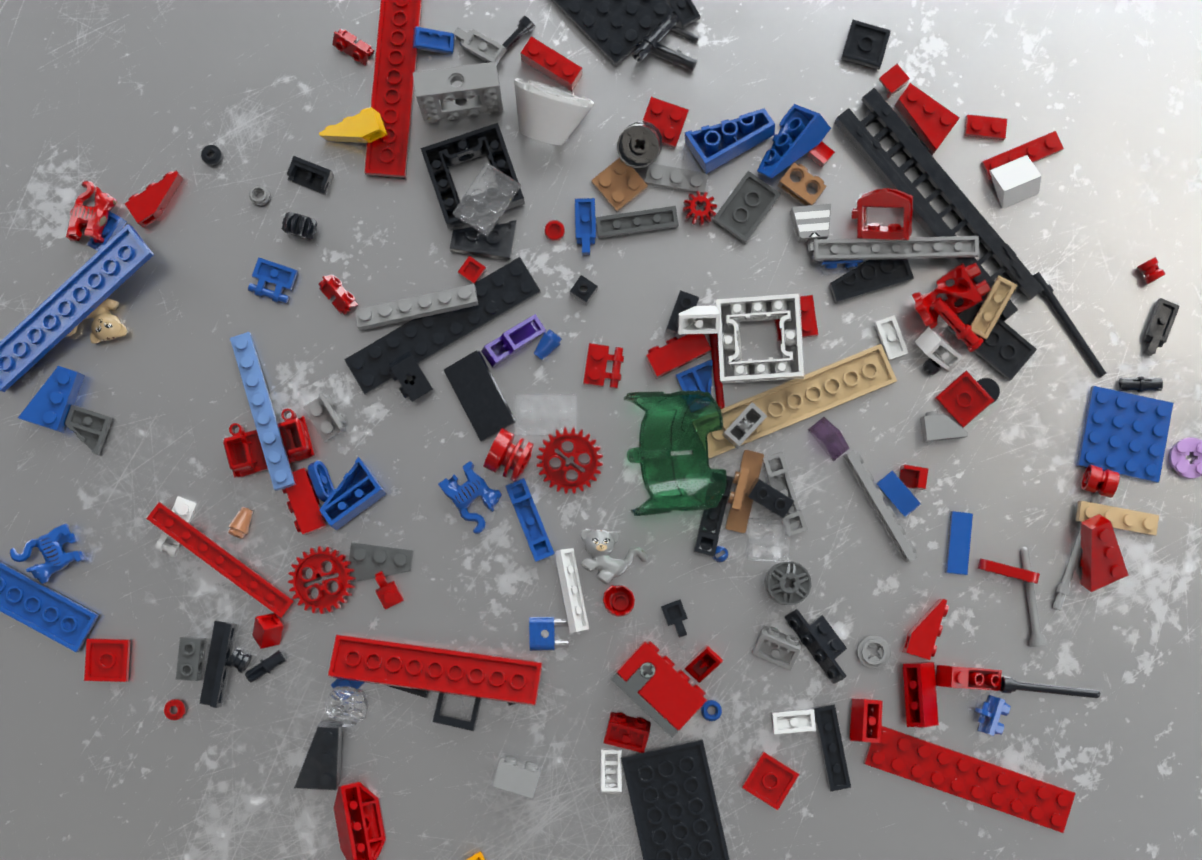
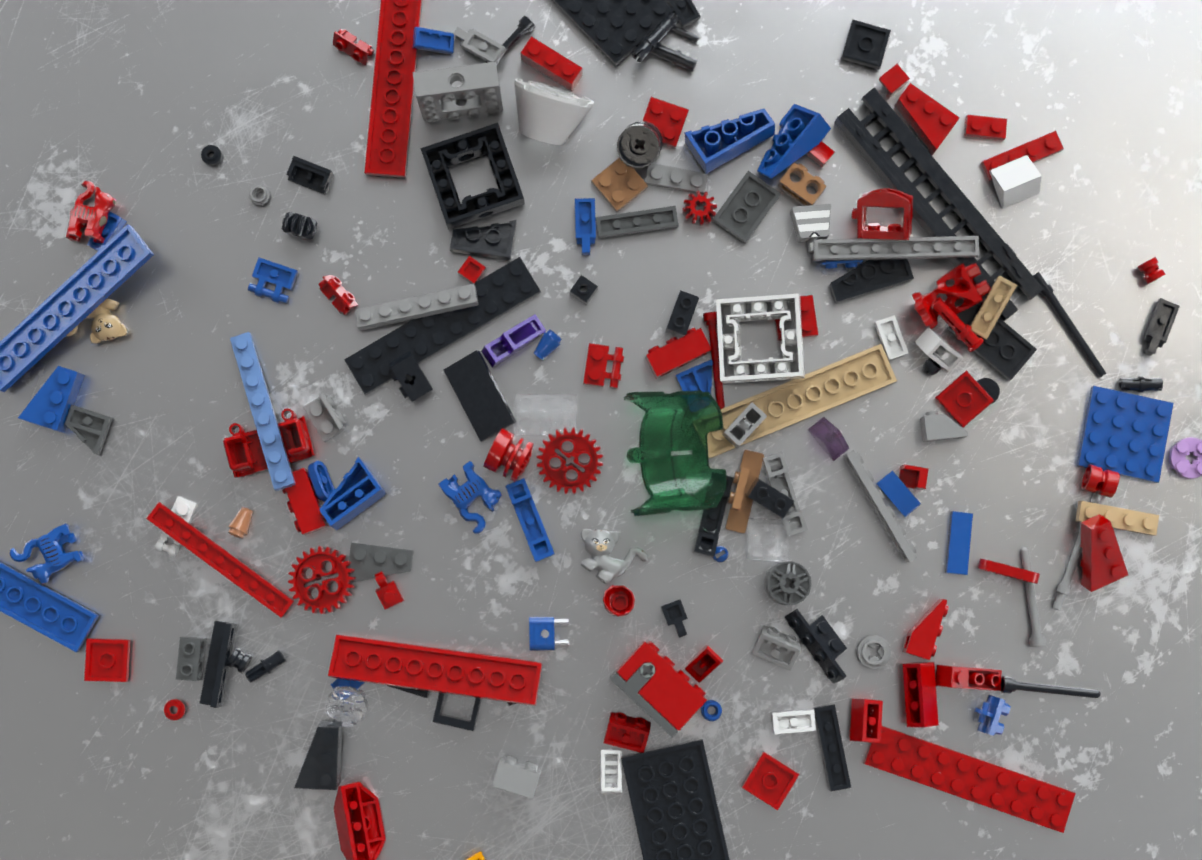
red slope [125,170,183,228] -> none
red panel [252,613,283,649] -> none
yellow slope [319,107,387,143] -> none
clear plate [453,163,521,237] -> none
red tile [544,220,565,241] -> none
white plate [554,548,589,633] -> none
white slope [678,306,720,334] -> none

